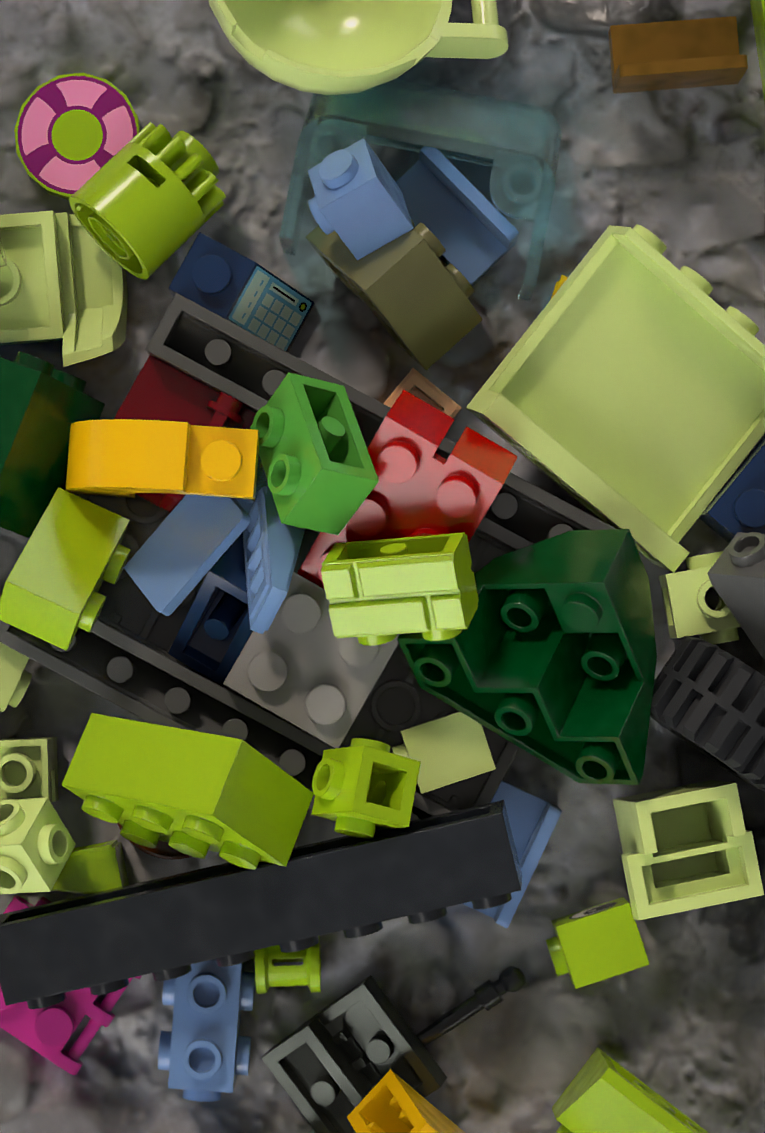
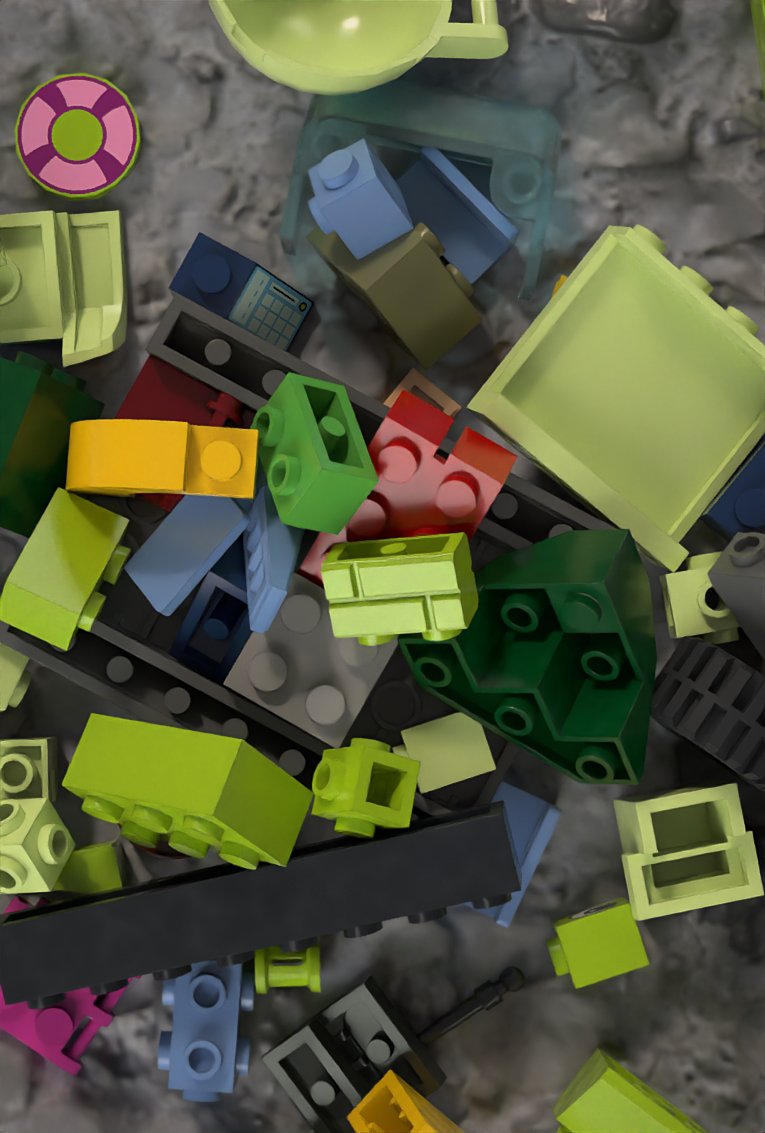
lime gear [69,122,226,280] -> none
pearl gold panel [608,16,748,94] -> none

